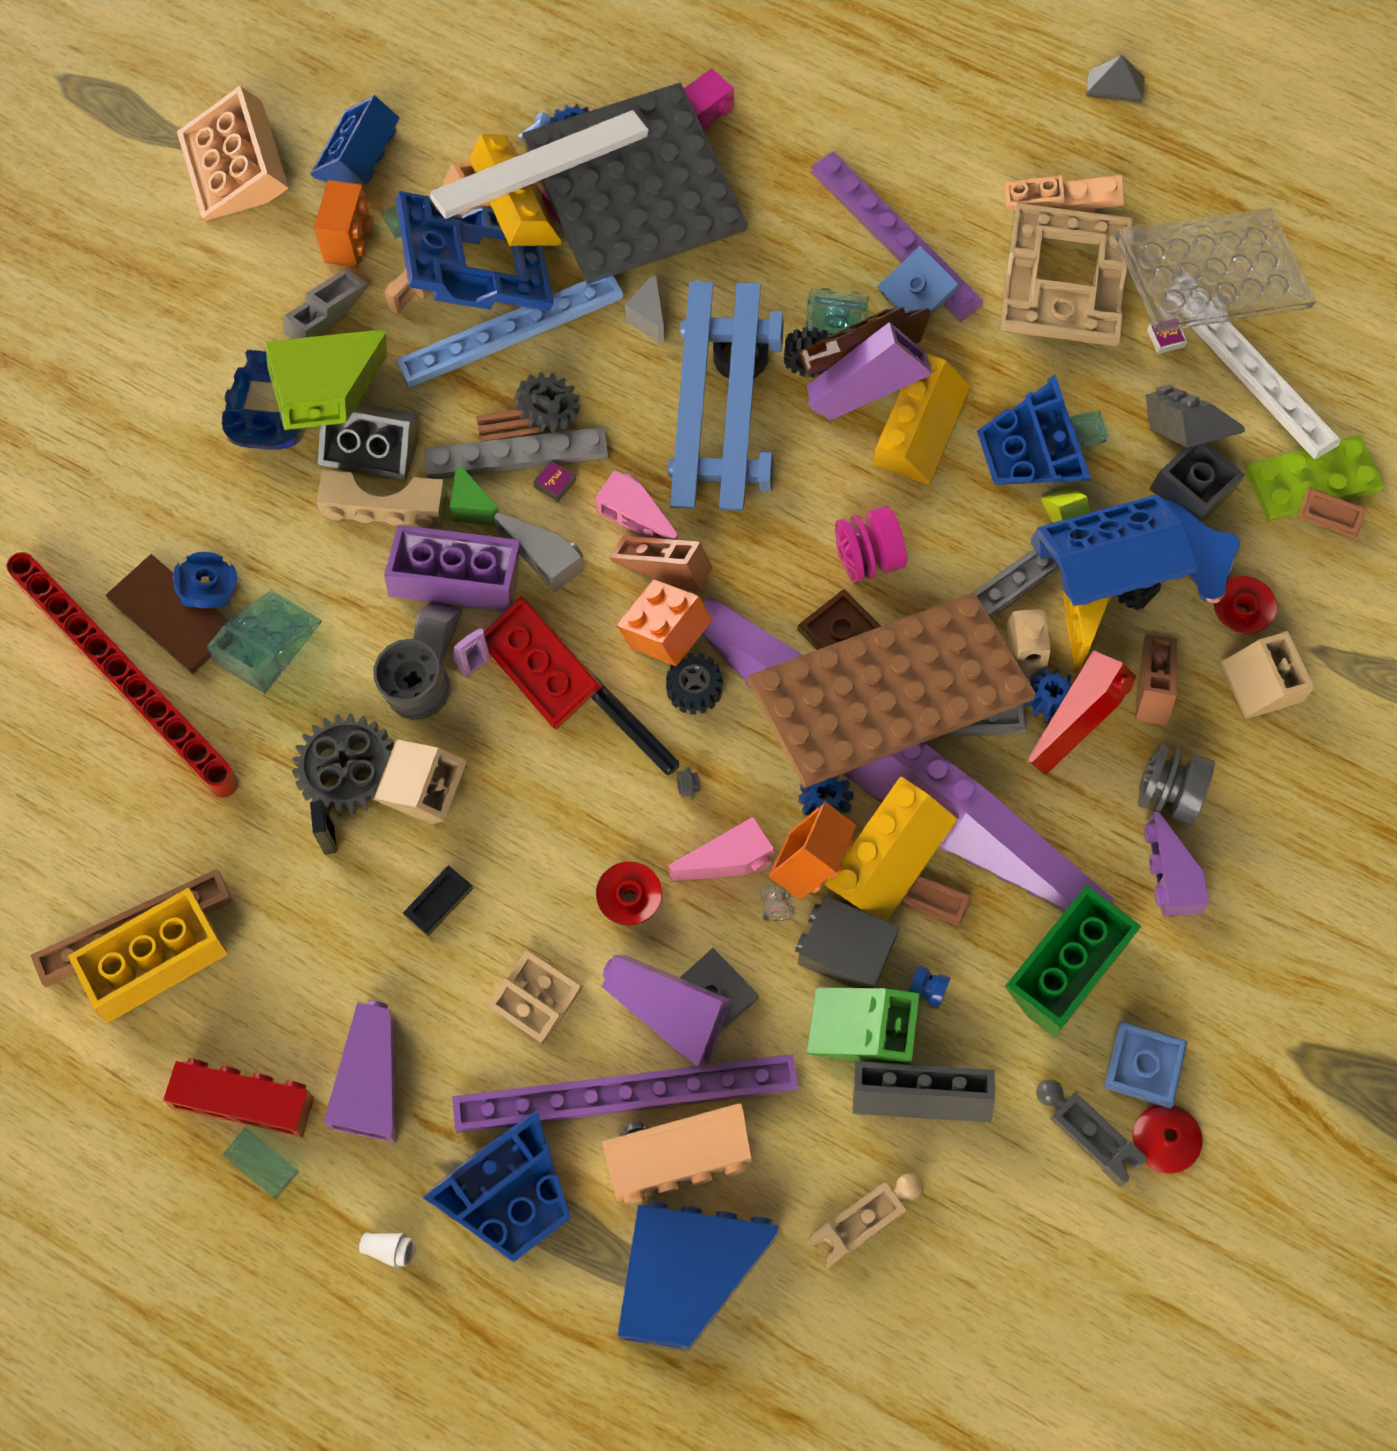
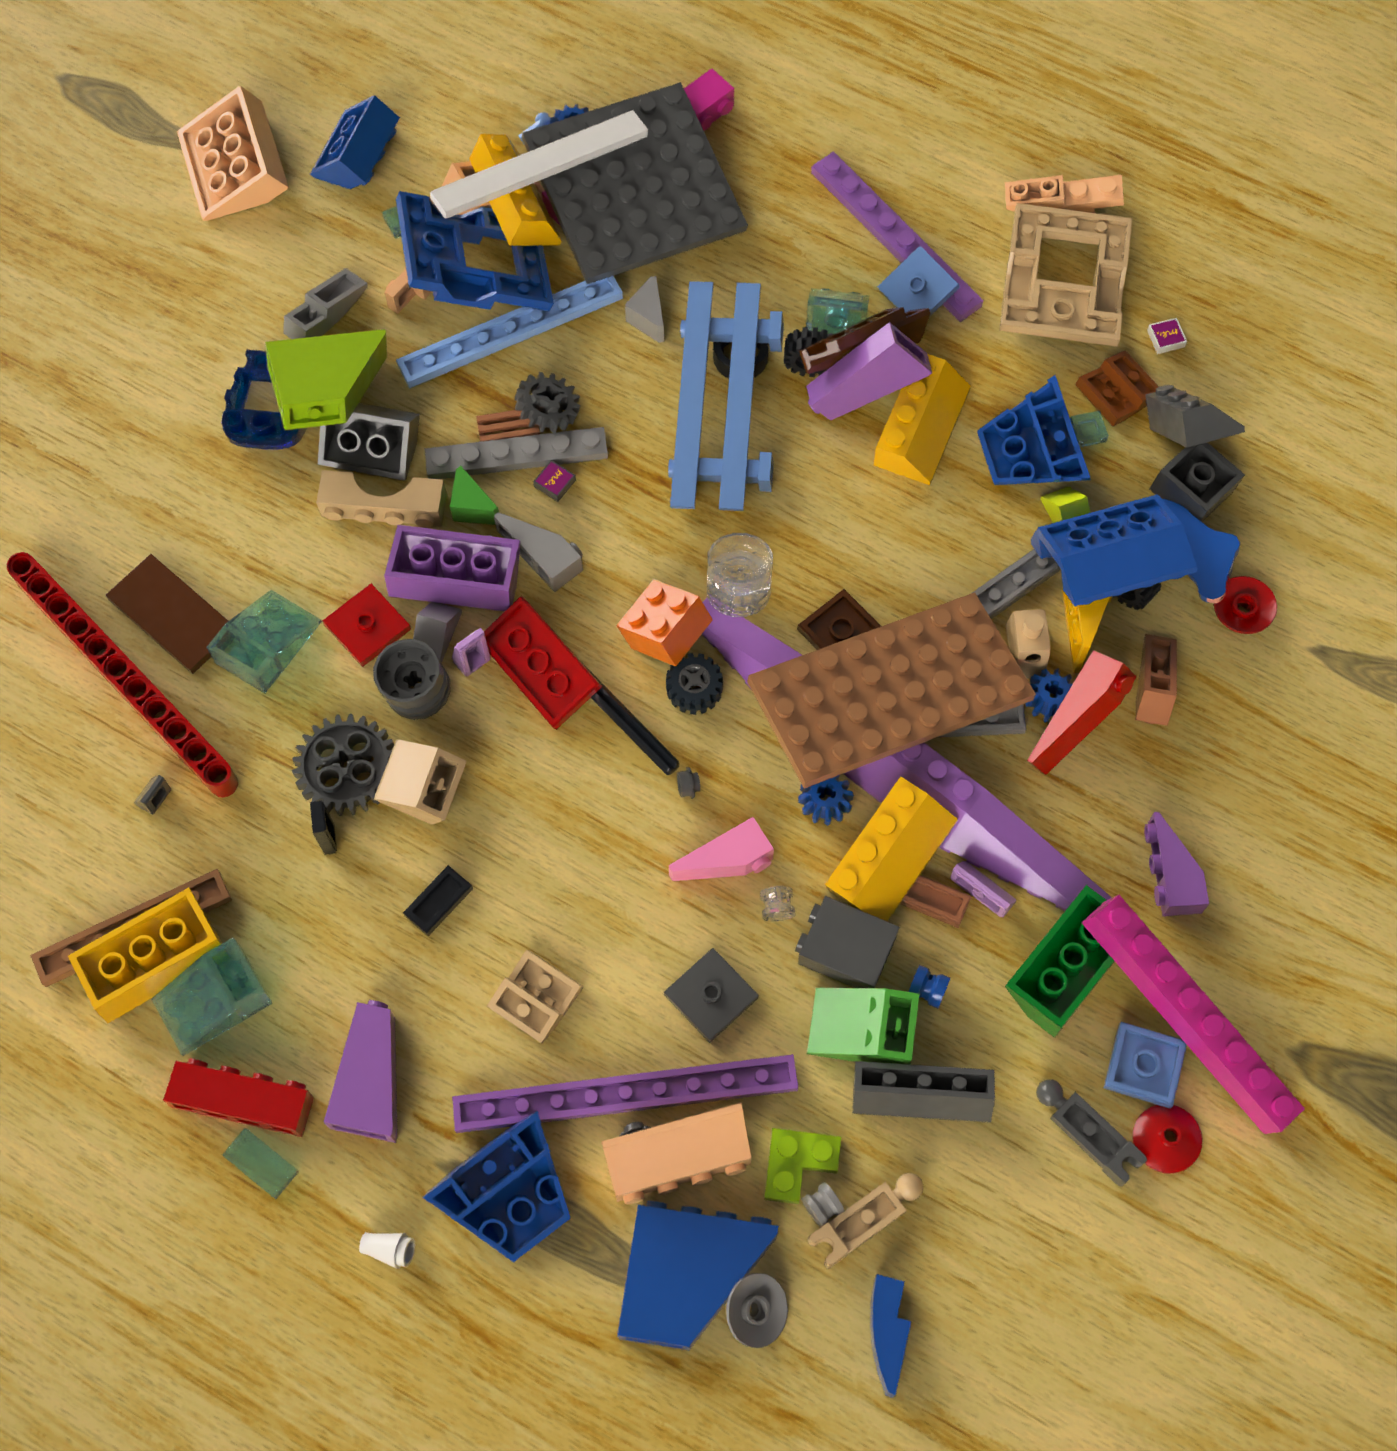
blue plate [173,552,237,608] -> none
orange piece [314,180,373,267] -> none
bright pink slope [595,470,678,540] -> none
red dish [596,861,662,926] -> none
medium lavender slope [602,955,732,1066] -> none
nougat slope [609,536,713,590] -> none
orange piece [769,802,857,900] -> none
dark pink wheel [835,505,907,583] -> none
dark grey slope [1086,55,1145,103] -> none
clear plate [1114,208,1316,332] -> none
dark grey wheel [1138,743,1215,825] -> none
white tile [1164,279,1341,460] -> none
tan slope [1220,631,1314,720] -> none
lime plate [1245,435,1385,521] -> none
nougat tile [1297,488,1367,538] -> none
none -> dark grey slope [134,775,171,815]
none -> clear light blue slope [151,937,273,1056]
none -> red plate [322,583,411,667]
none -> clear wheel [707,533,773,617]
none -> light grey dish [726,1273,788,1348]
none -> lime plate [764,1128,841,1204]
none -> light grey wheel [801,1182,845,1227]
none -> blue slope [870,1274,911,1398]
none -> lavender slope [950,861,1016,918]
none -> dark orange slope [1075,350,1159,426]
none -> dark pink brick [1081,895,1305,1134]

